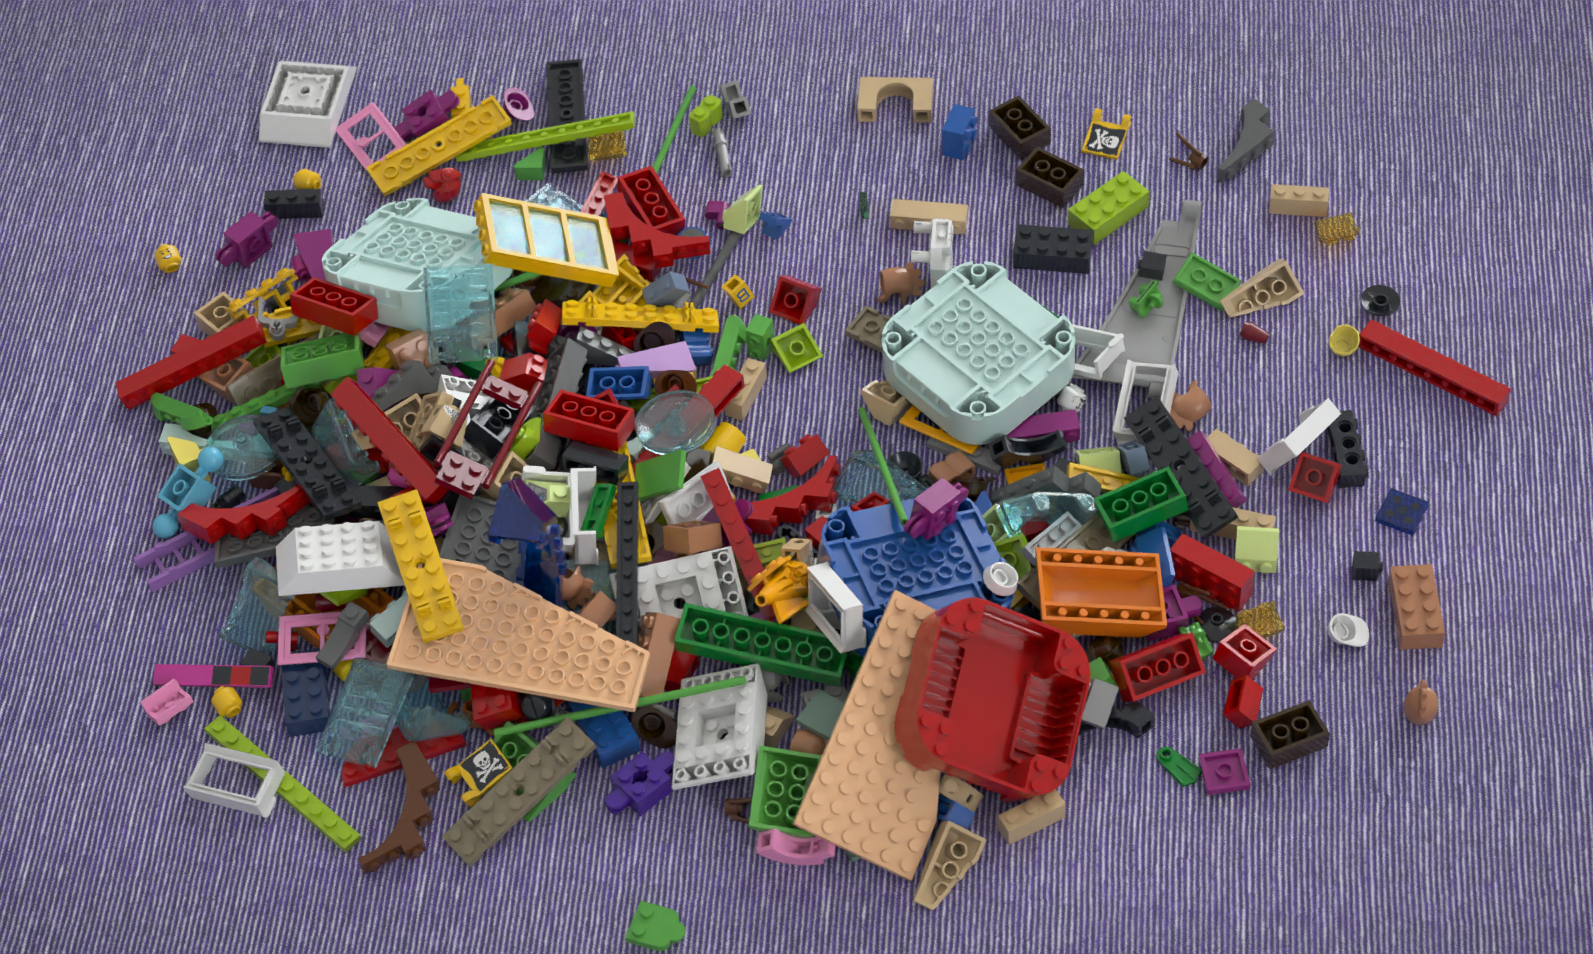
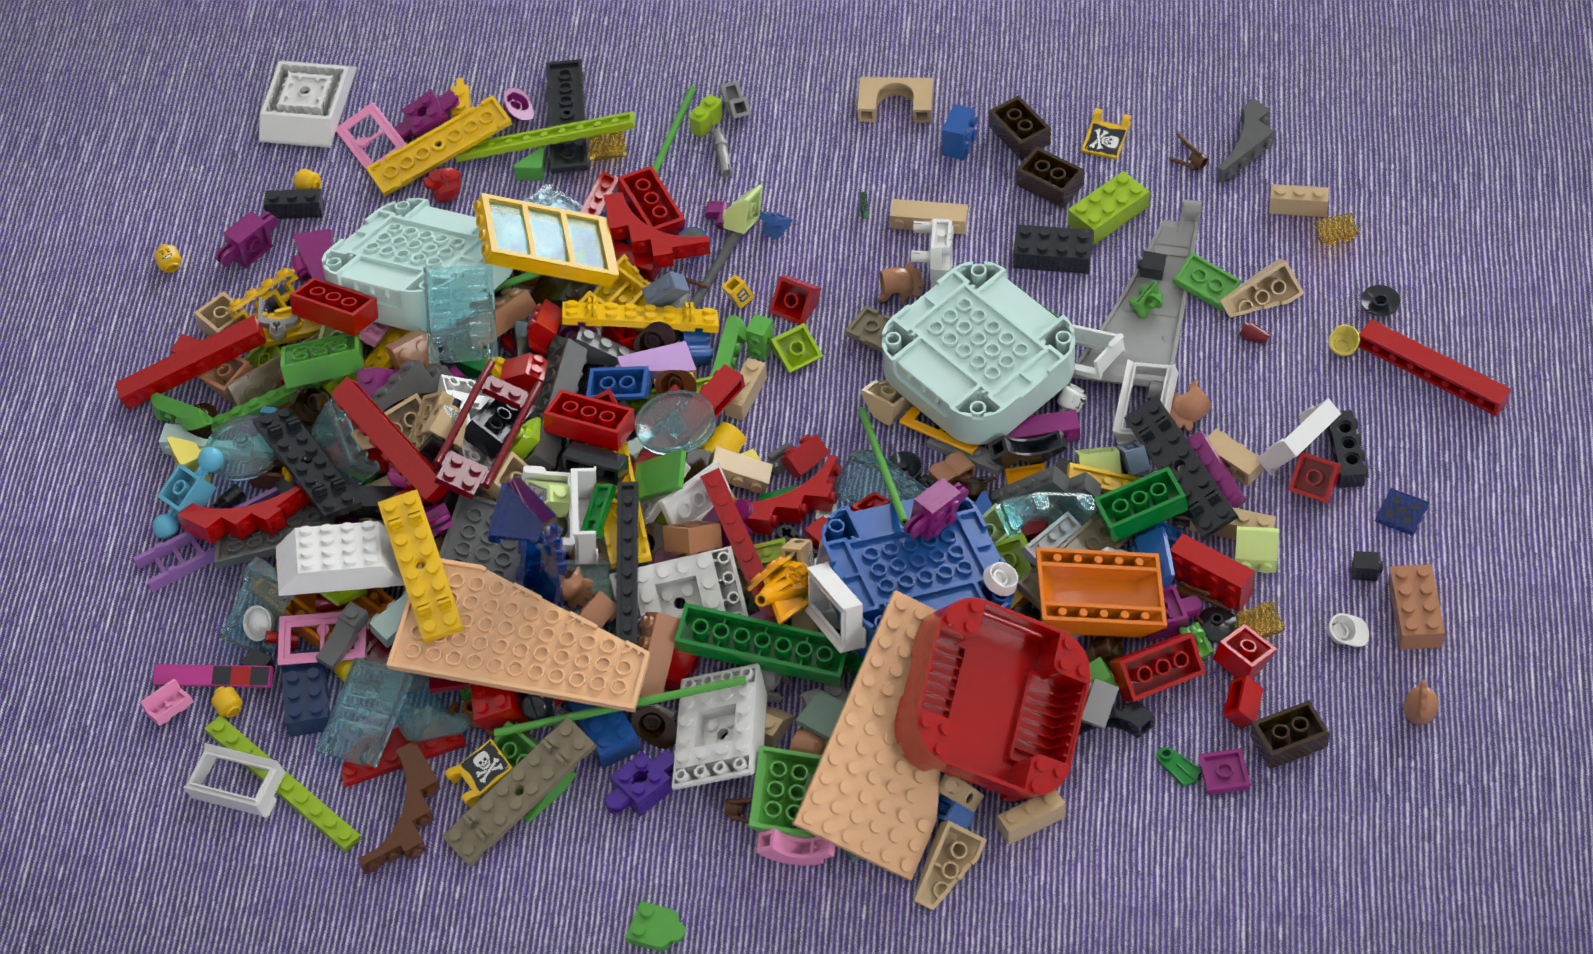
none -> white hat [243,605,275,641]

